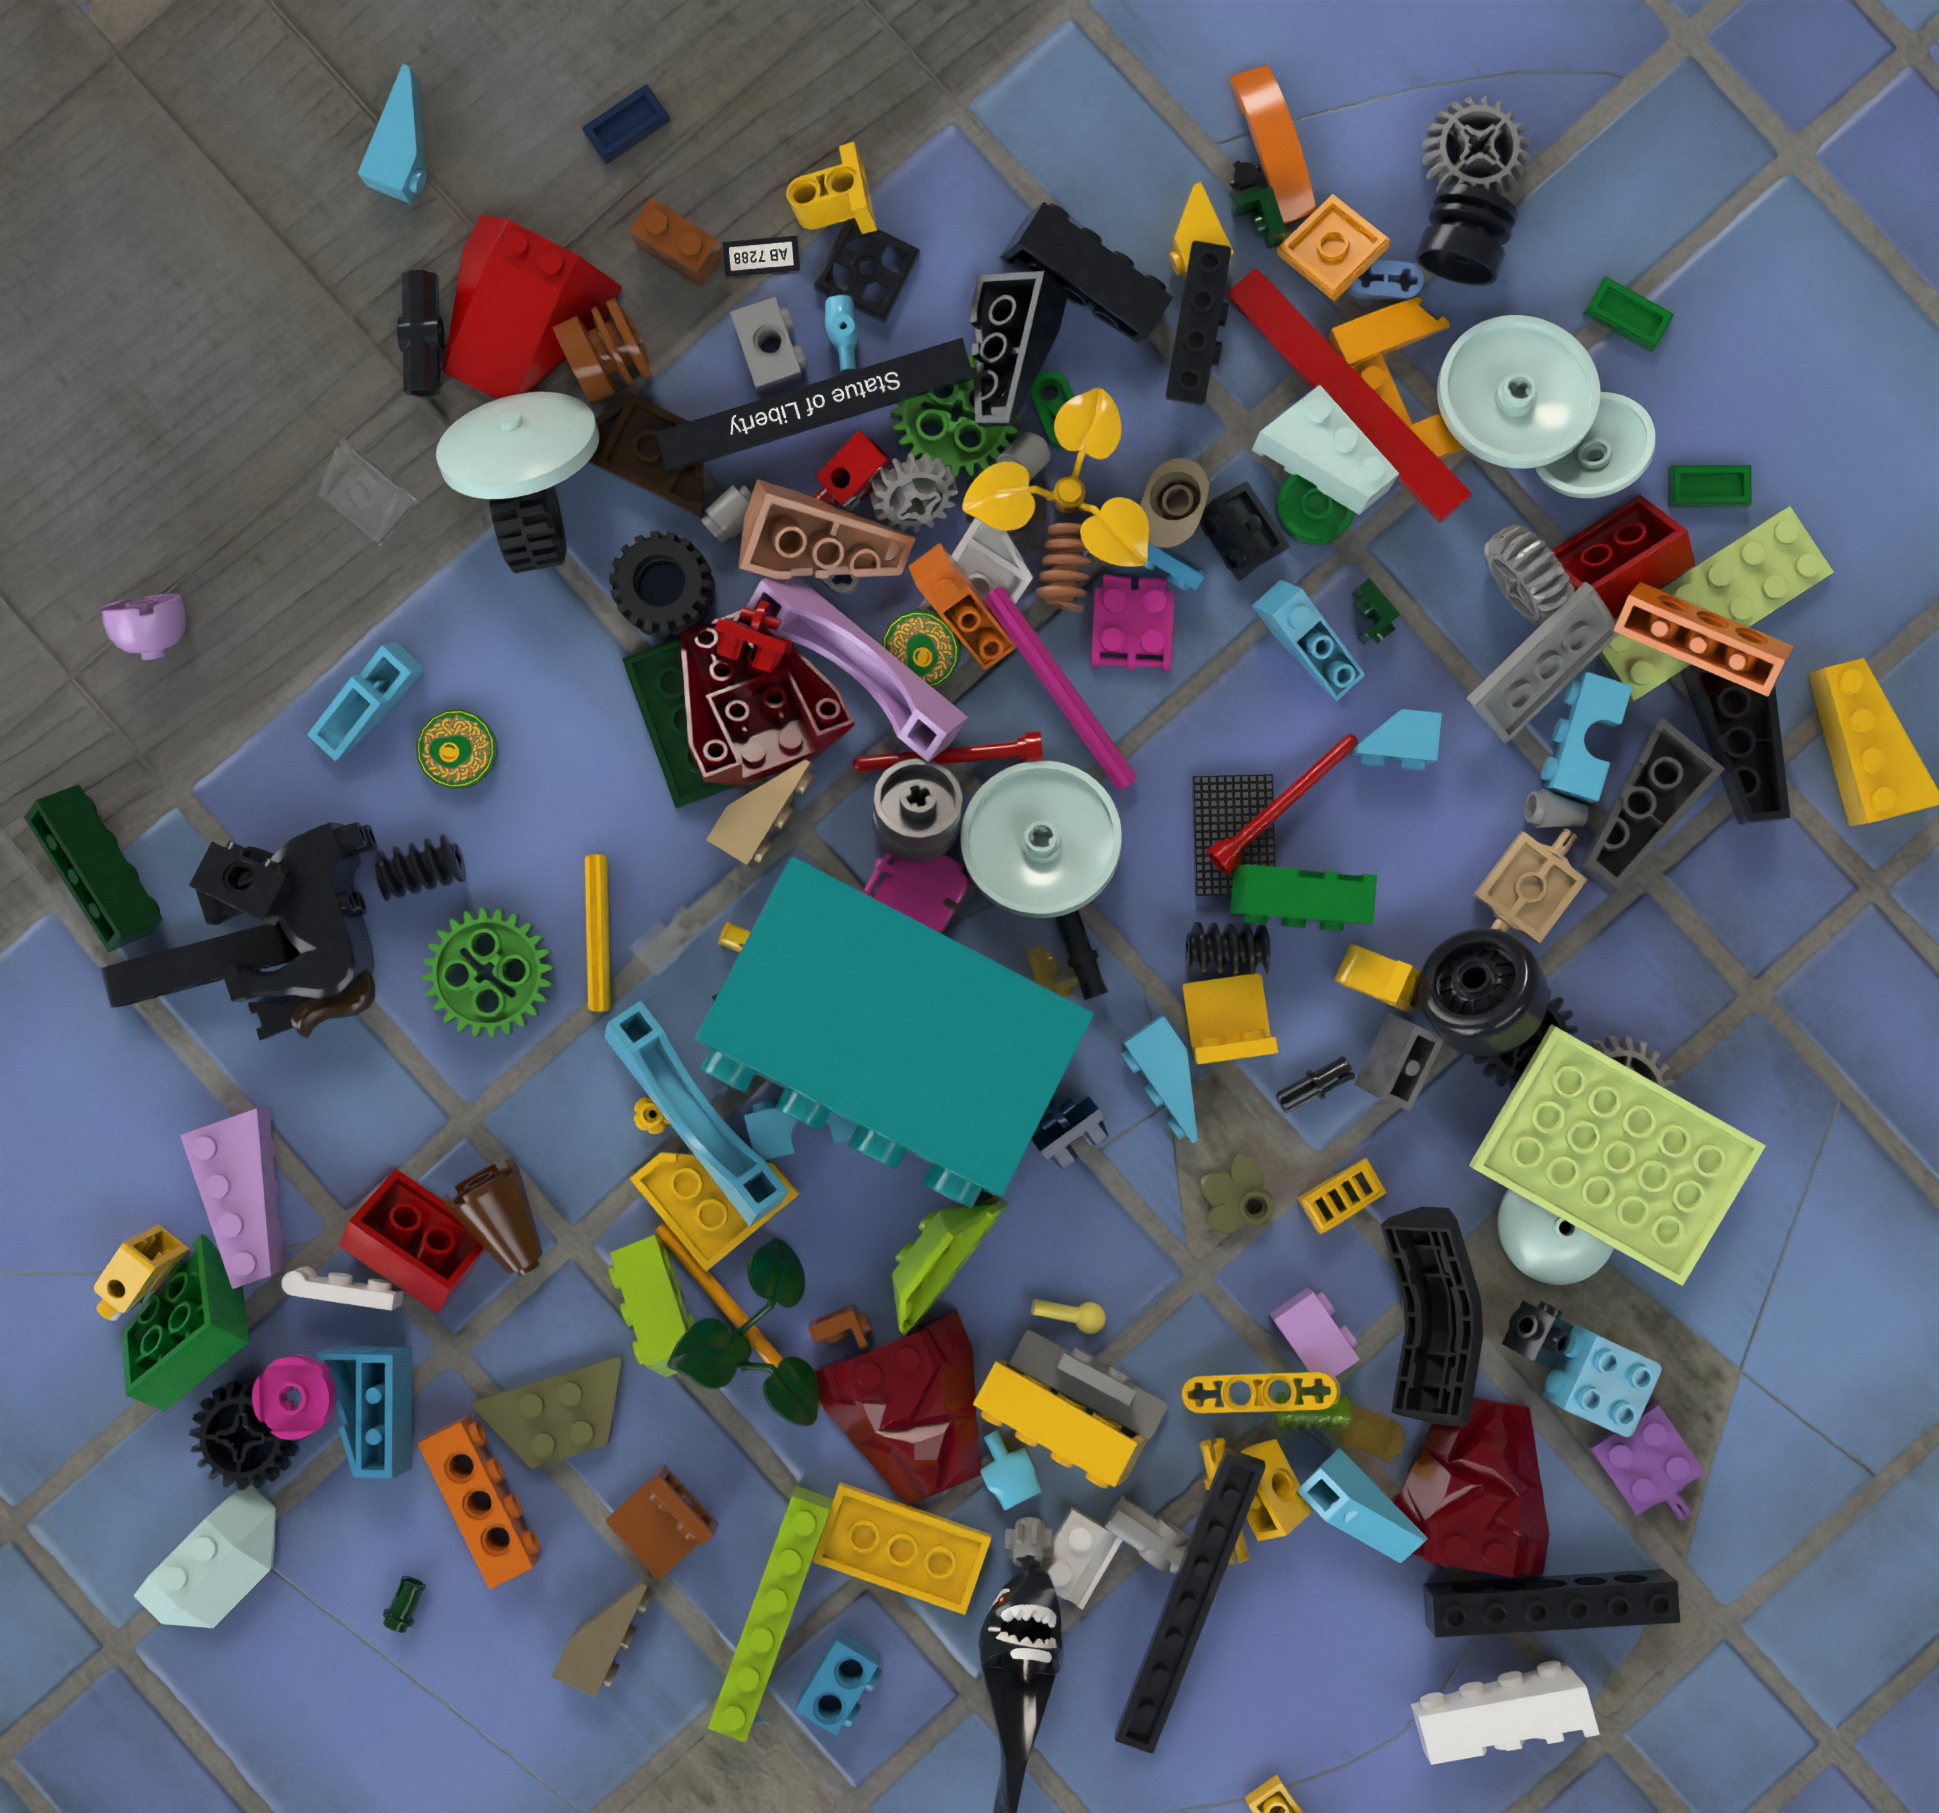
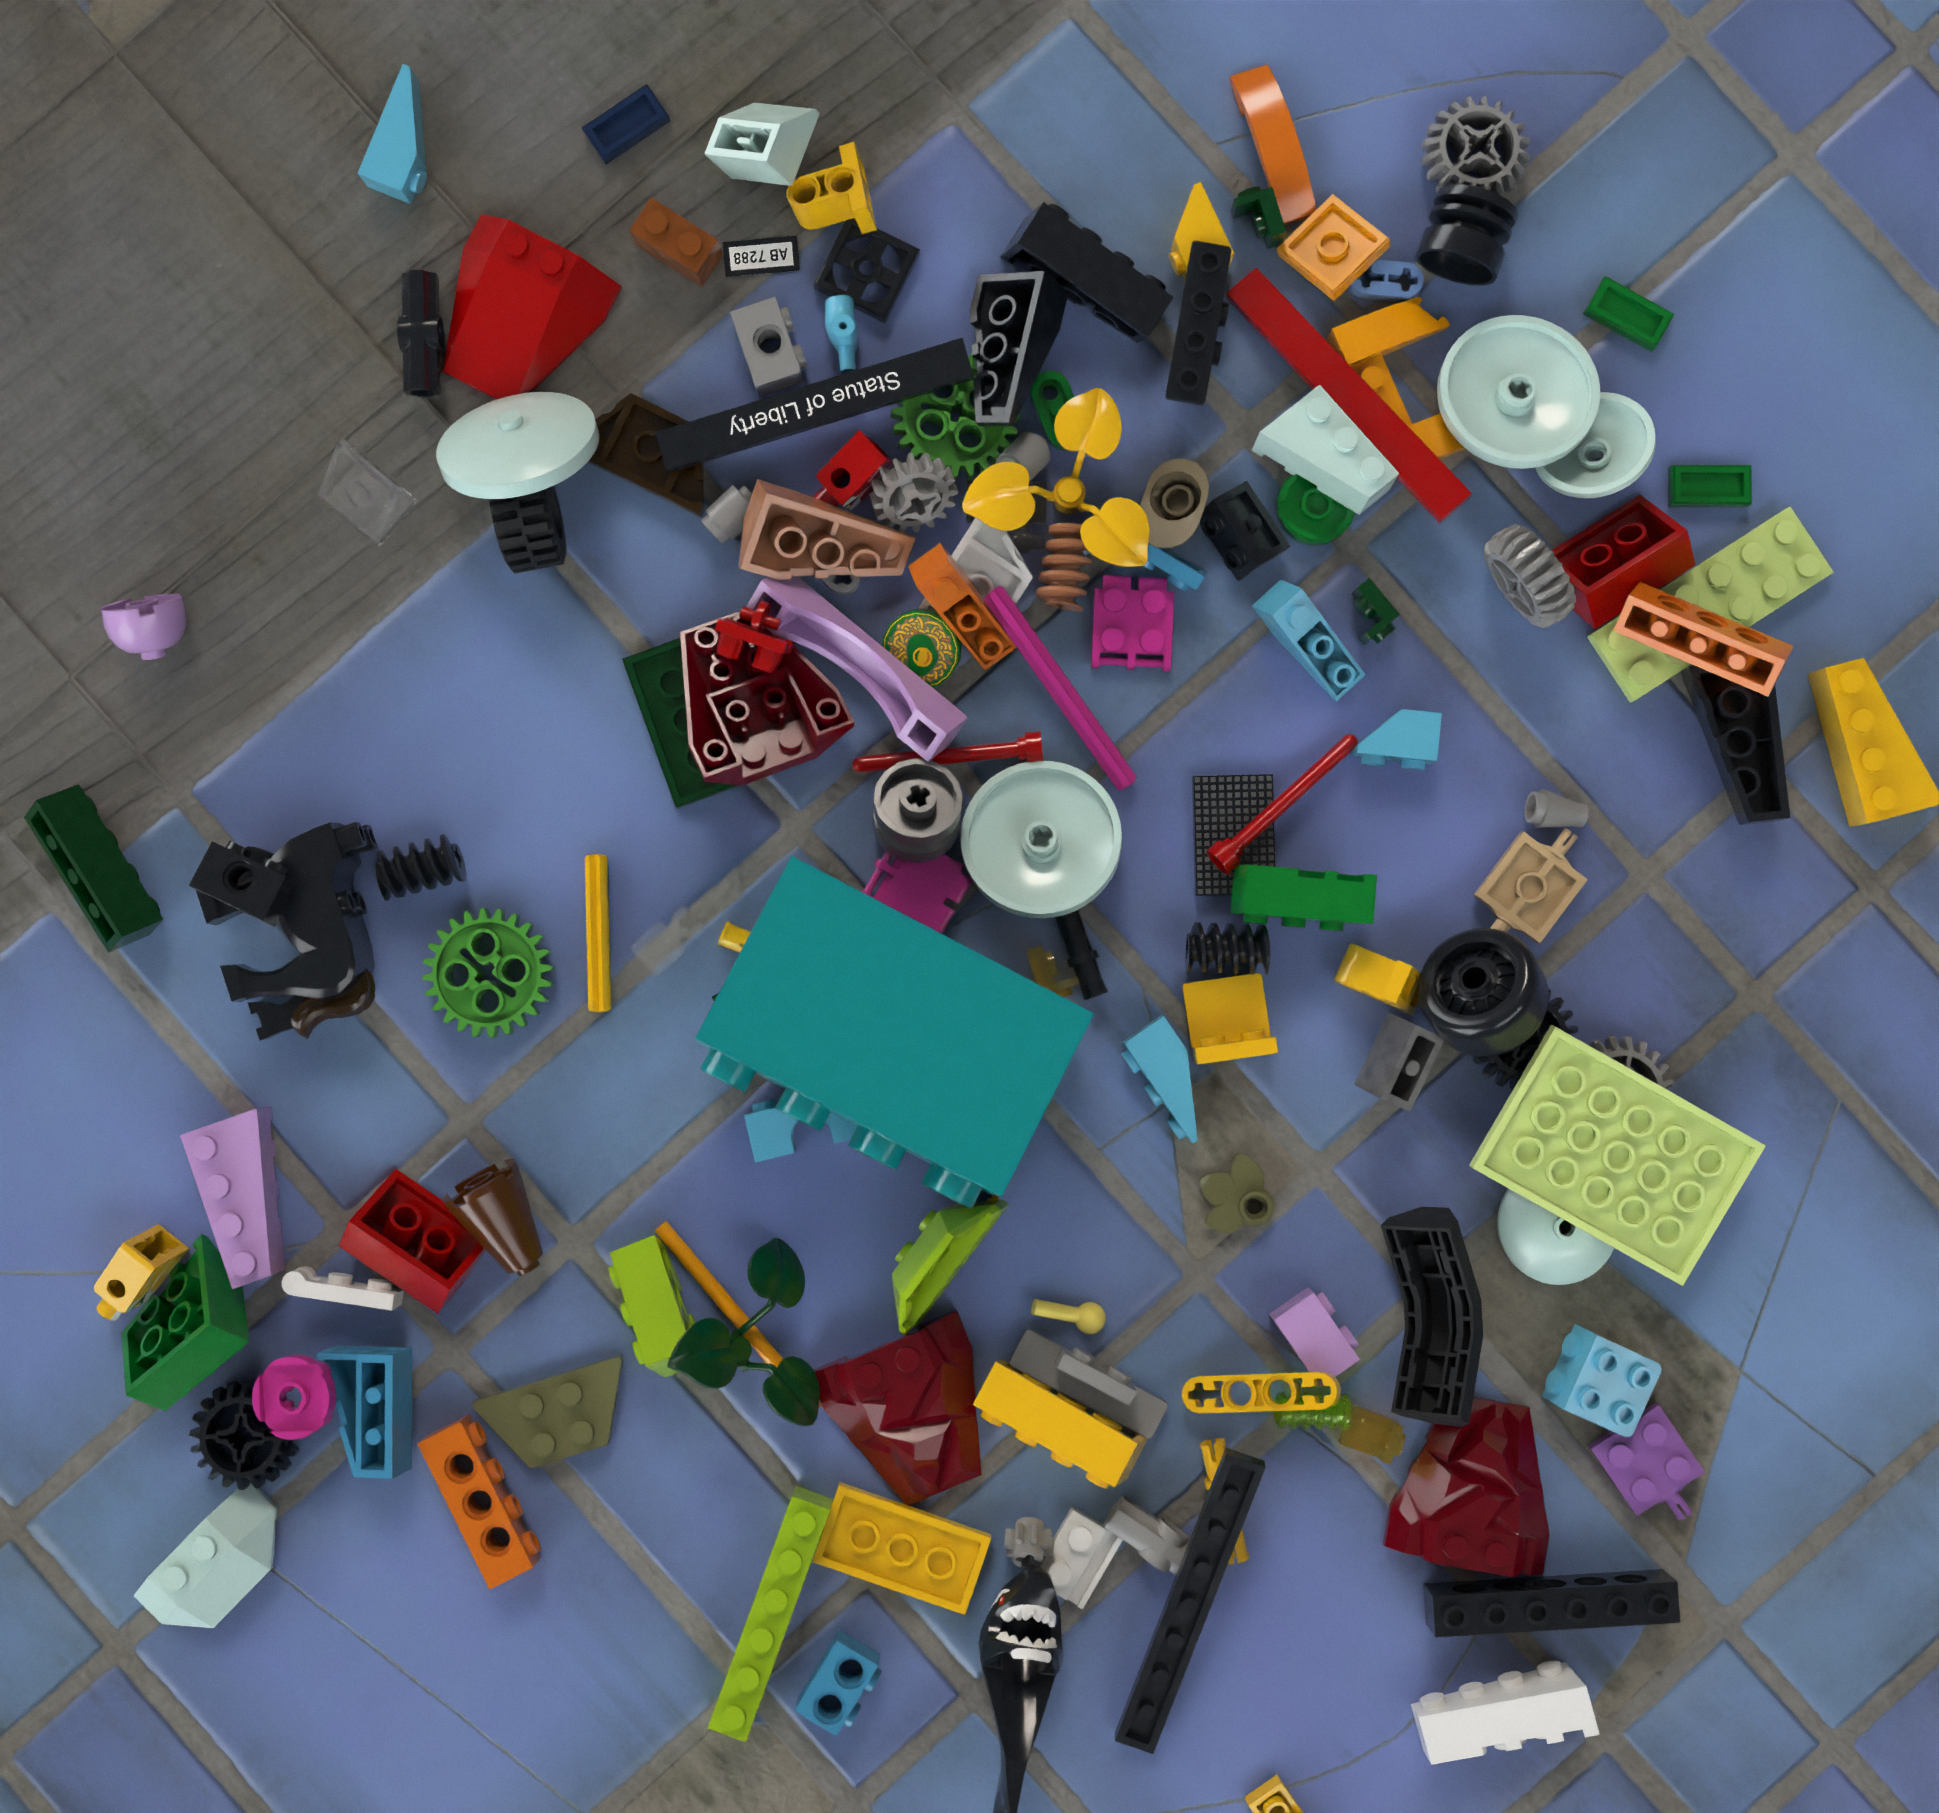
black beam [101,921,301,1008] -> none
medium azure slope [307,642,425,762] -> none
dark green pin [383,1576,426,1633] -> none
tile [416,709,498,789] -> none
dark tan slope [552,1573,654,1698] -> none
dark orange wheel [553,298,653,405] -> none
medium azure arch [604,1000,789,1227] -> none
dark orange bracket [606,1465,719,1579] -> none
black tyre [609,531,715,638] -> none
yellow plate [629,1152,800,1272] -> none
yellow plate [633,1097,669,1134] -> none
tan slope [706,759,814,867] -> none
dark orange bracket [808,1303,873,1350] -> none
medium azure piece [980,1430,1042,1511] -> none
dark blue hips [1031,1096,1108,1169] -> none
black piece [1229,160,1261,191] -> none
yellow brick [1241,1439,1313,1541] -> none
black axle [1276,1055,1355,1113] -> none
yellow slope [1297,1158,1387,1235] -> none
medium azure slope [1297,1448,1428,1563] -> none
light grey tile [1466,582,1619,744] -> none
black brick [1502,1301,1574,1370] -> none
medium azure arch [1541,672,1633,804] -> none
dark grey wedge [1578,716,1725,896] -> none
none -> light aqua slope [705,103,820,186]

